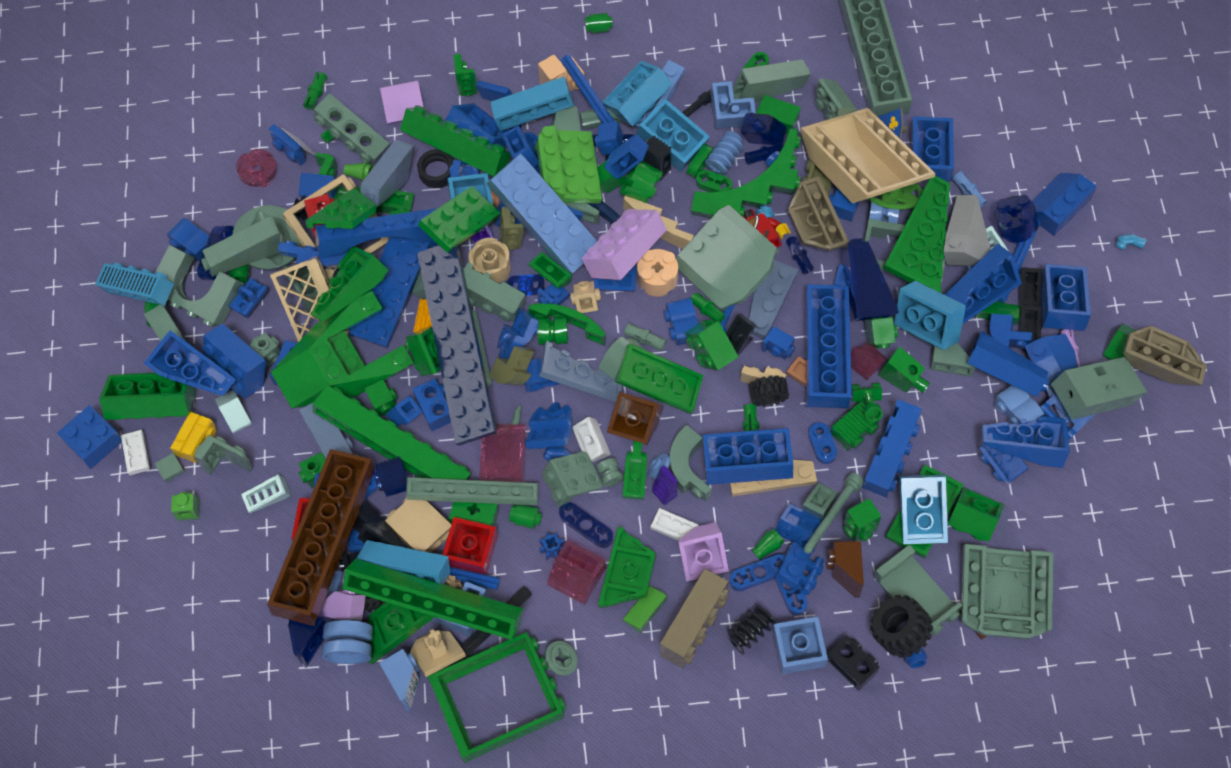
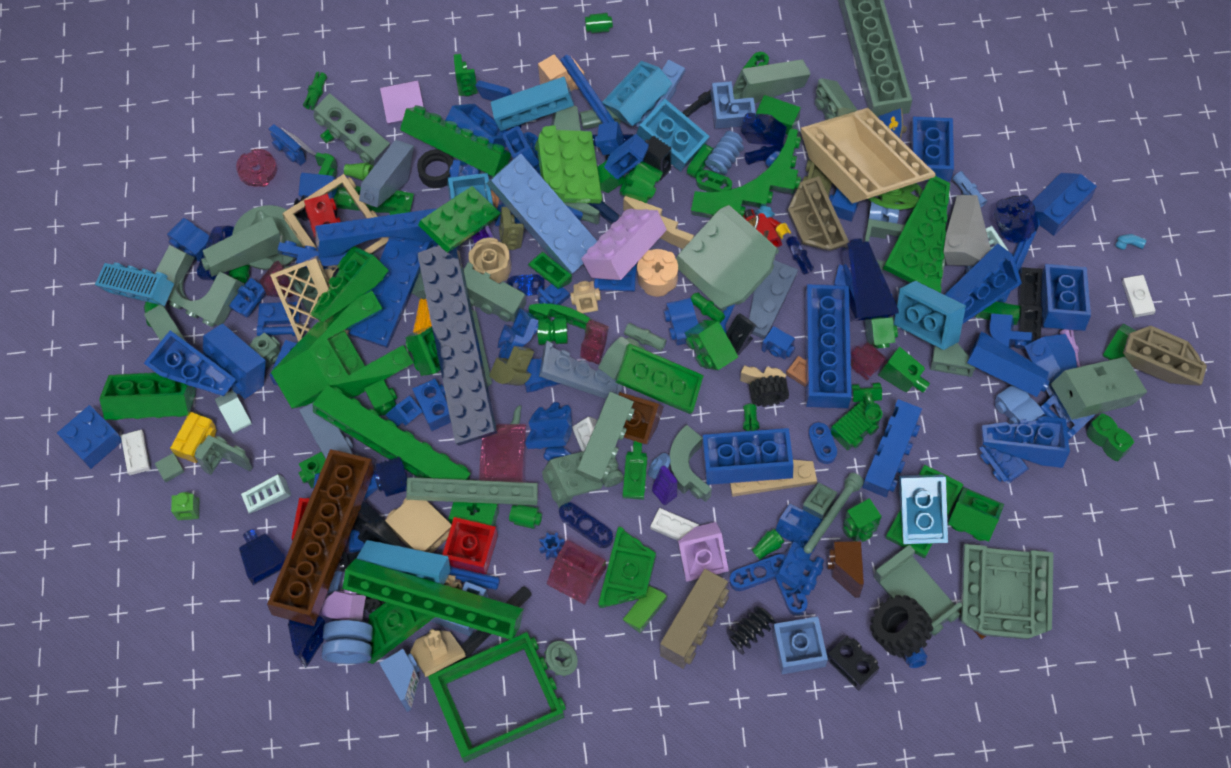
green wing [306,188,376,229] -> none
none -> clear blue torso [239,529,286,586]
none -> blue plate [257,302,301,336]
none -> clear pink slope [259,260,293,297]
none -> sand green brick [575,392,635,483]
none -> clear pink slope [580,319,609,365]
none -> green brick [1086,413,1134,462]
none -> white plate [1122,275,1156,318]

